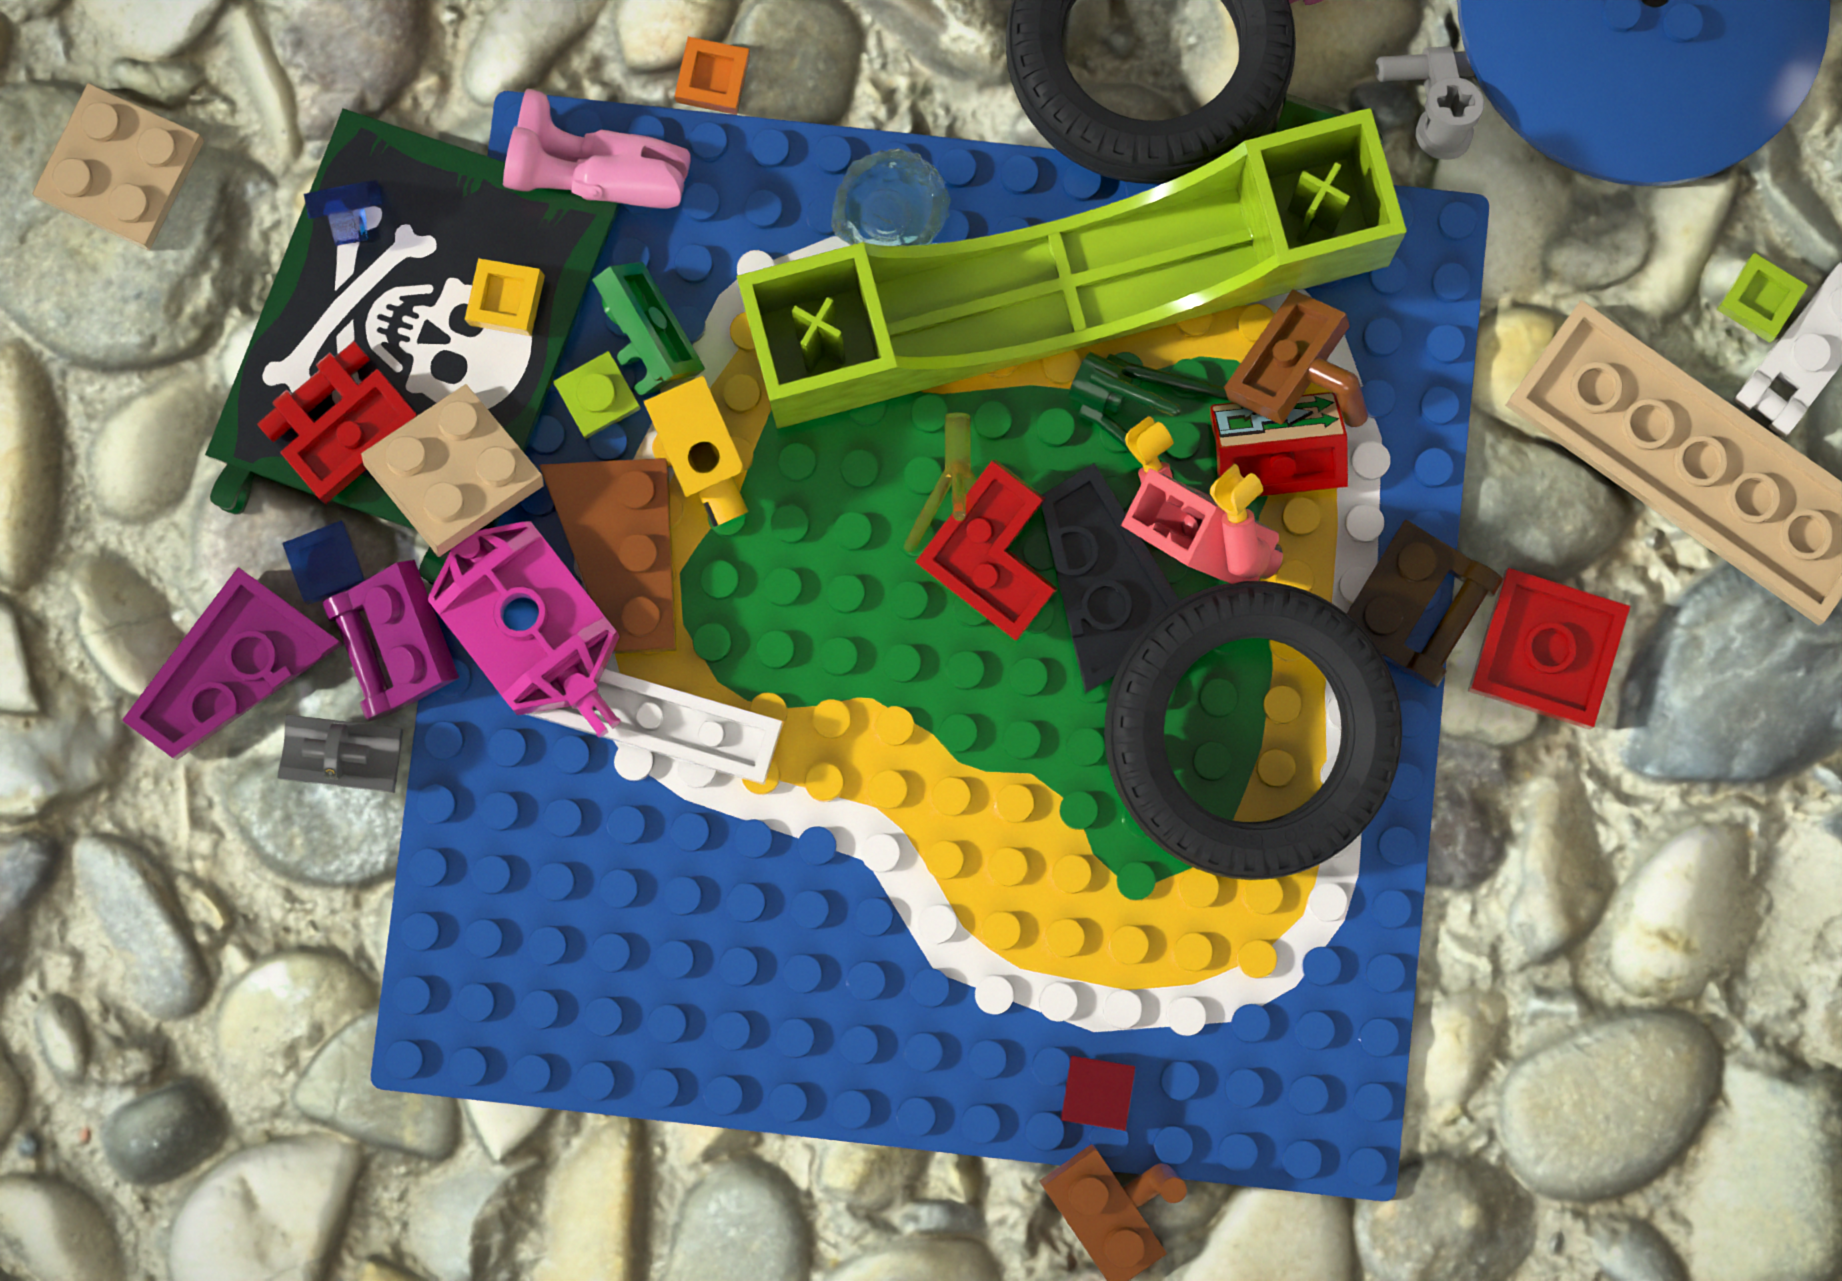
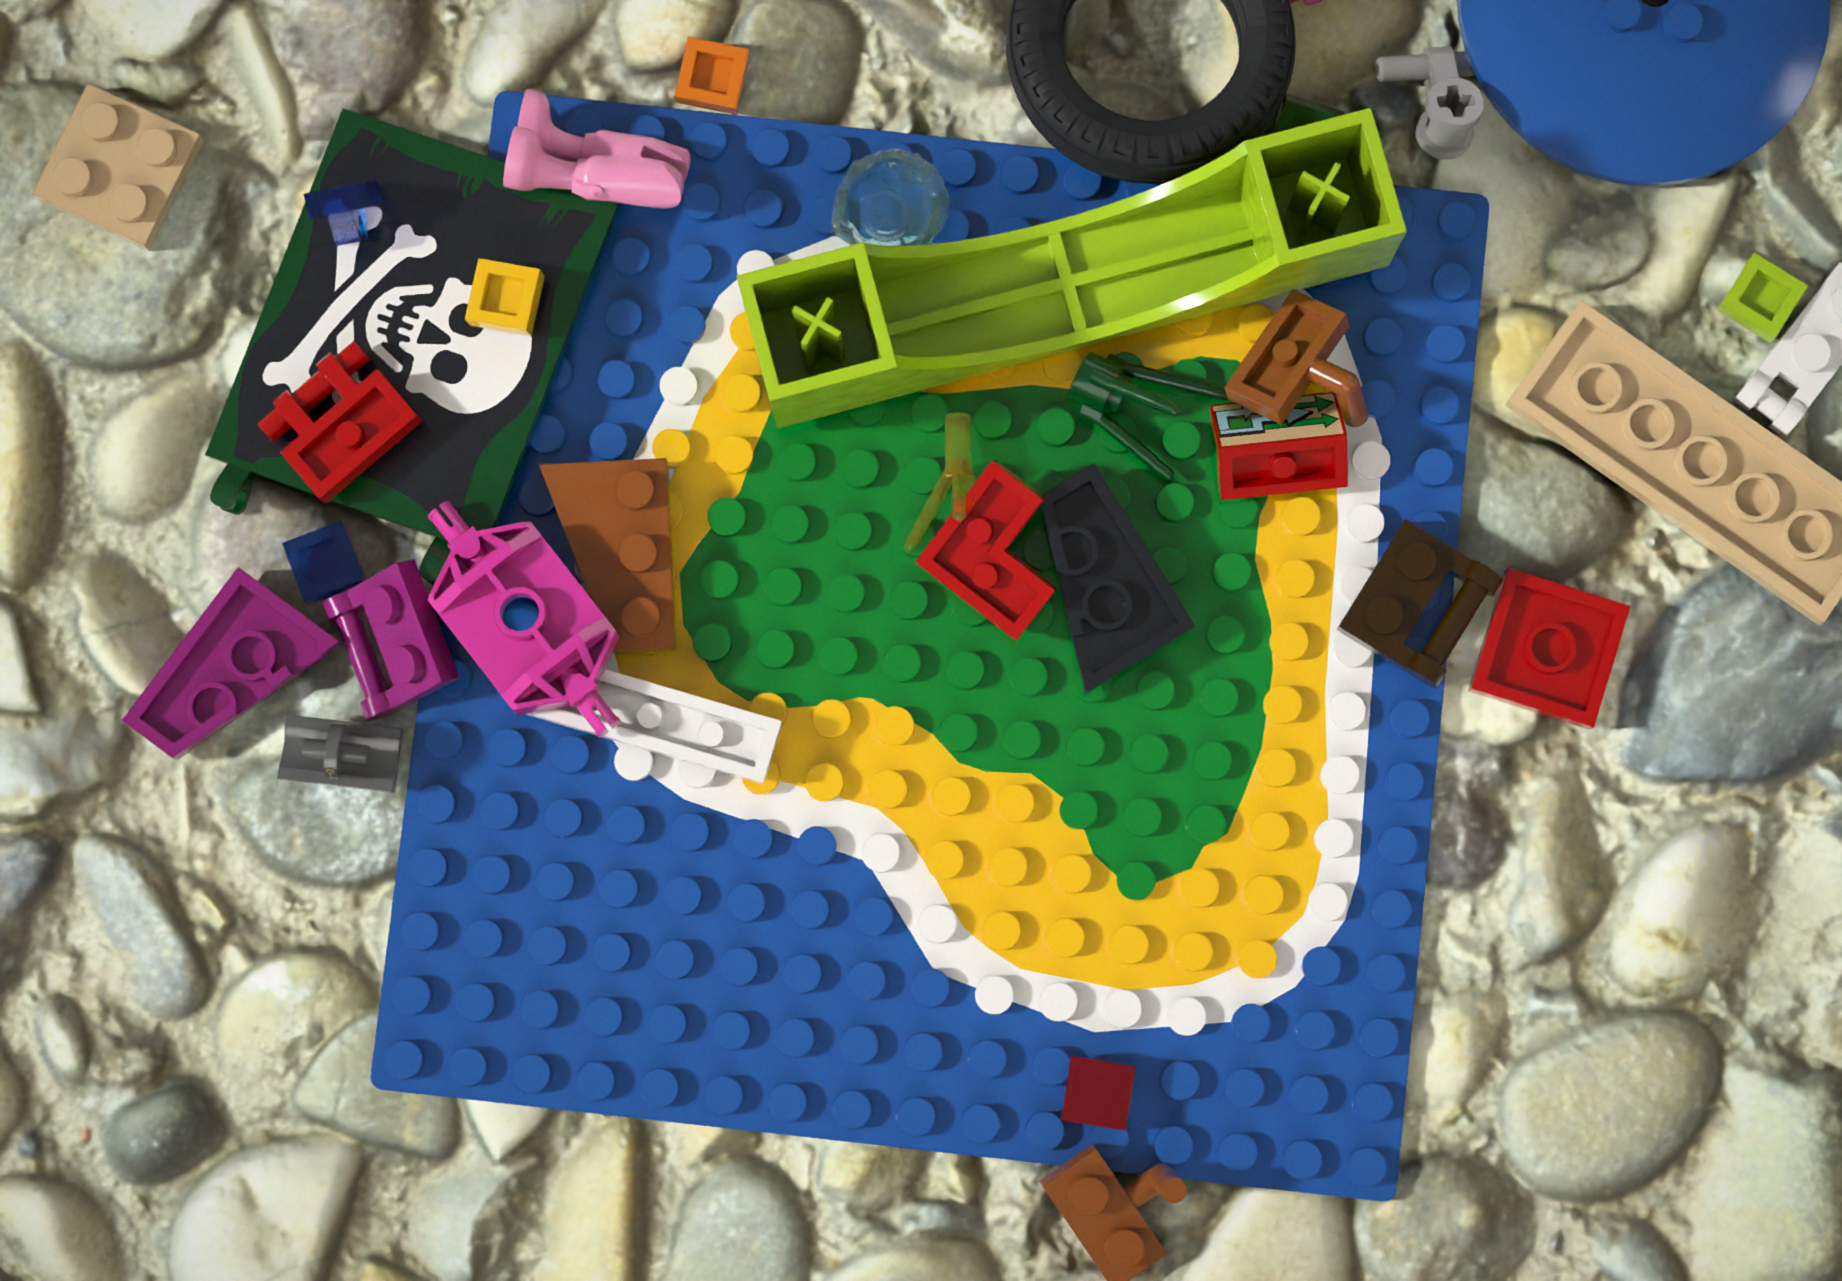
tan plate [361,384,544,557] -> none
lime plate [553,351,641,440] -> none
green plate [592,262,706,395] -> none
yellow torso [643,375,748,527] -> none
black tyre [1104,581,1402,880] -> none
coral torso [1121,416,1283,584] -> none

